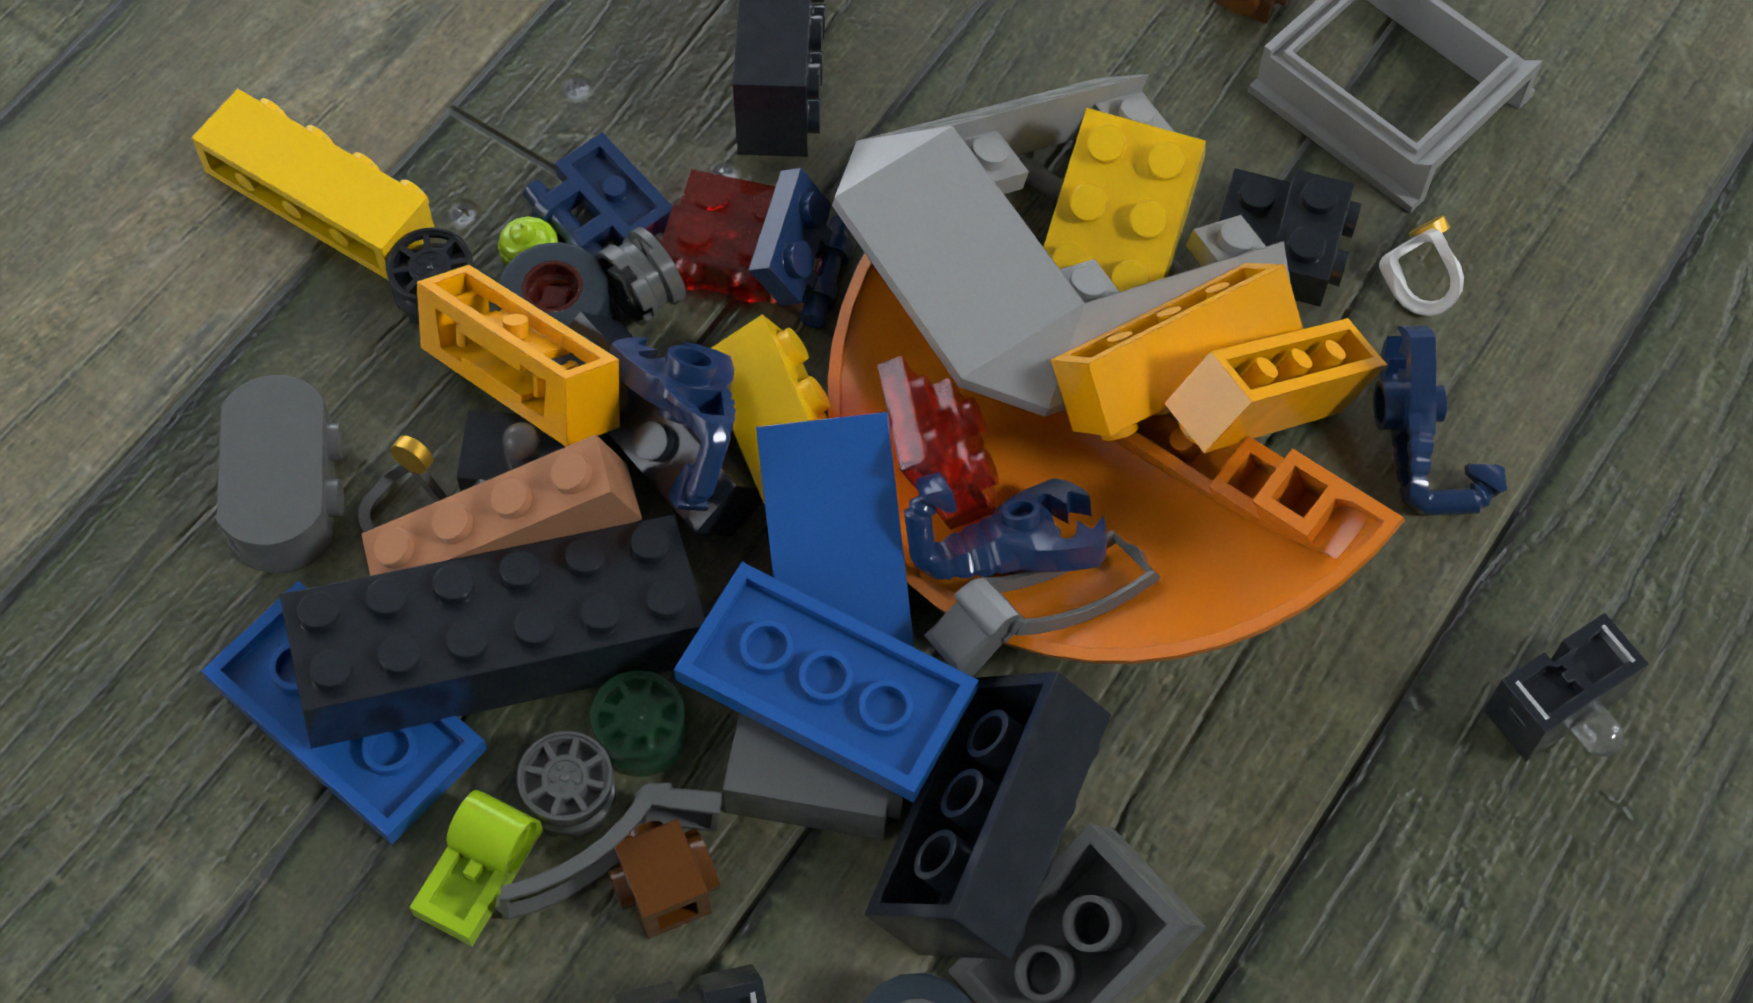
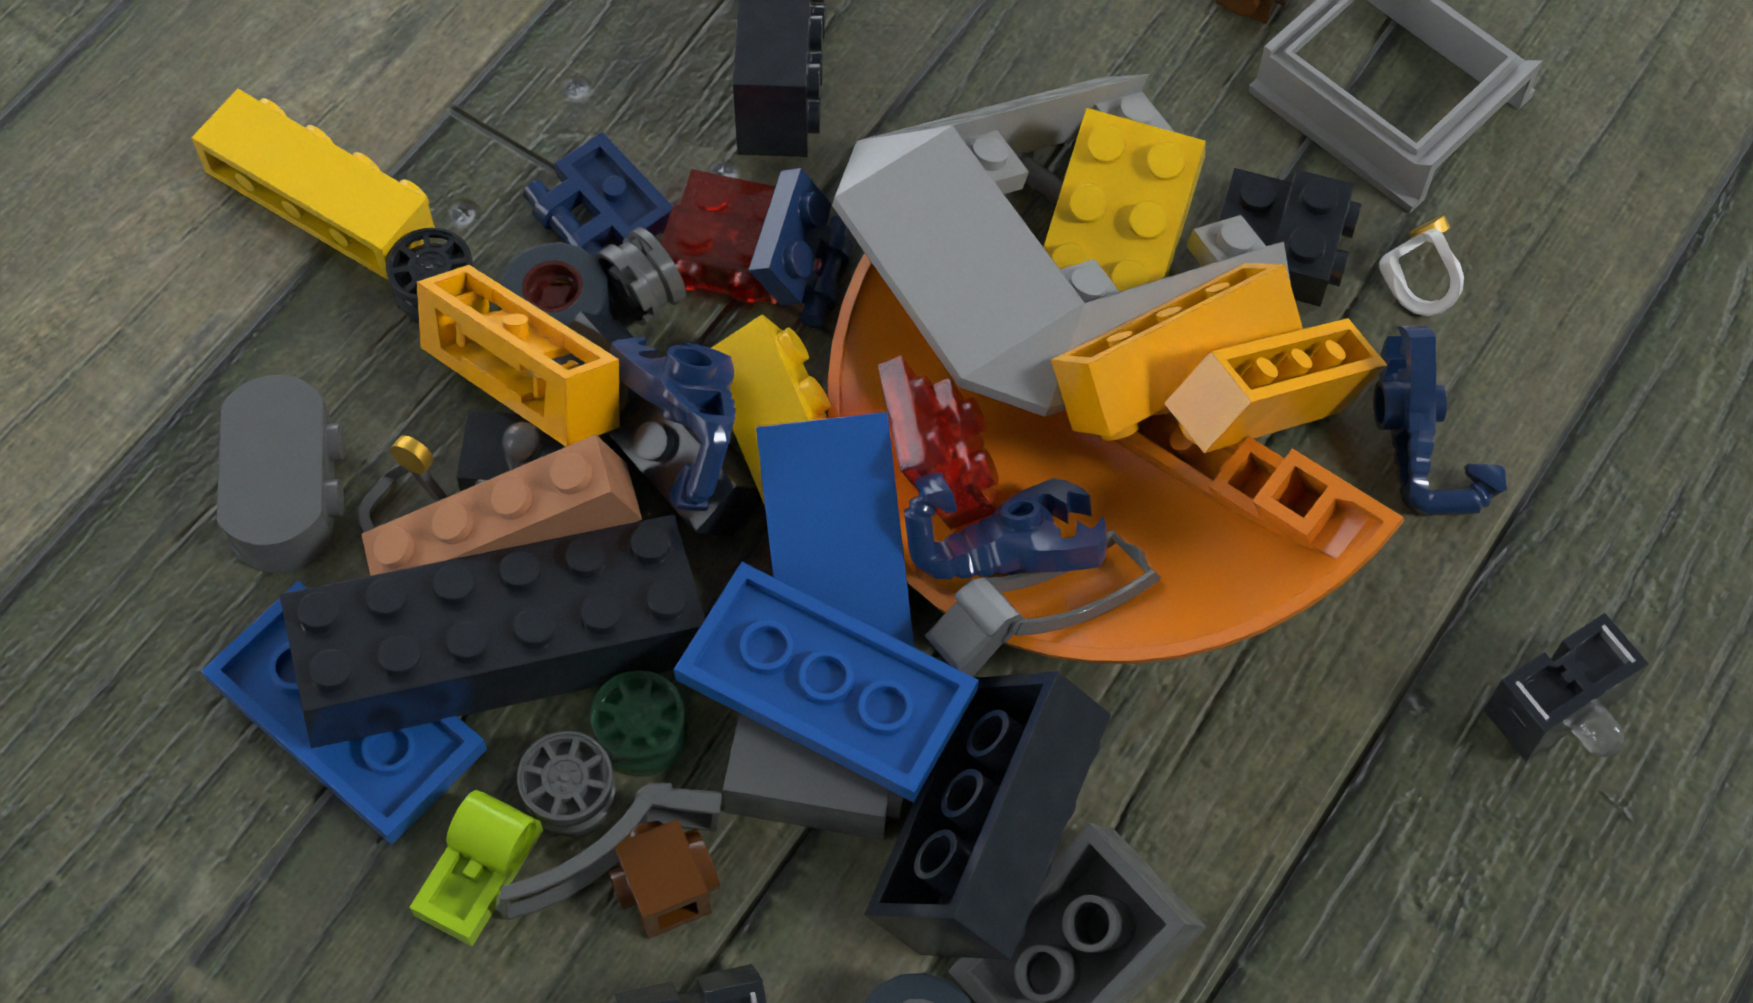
lime plate [498,216,558,266] -> none

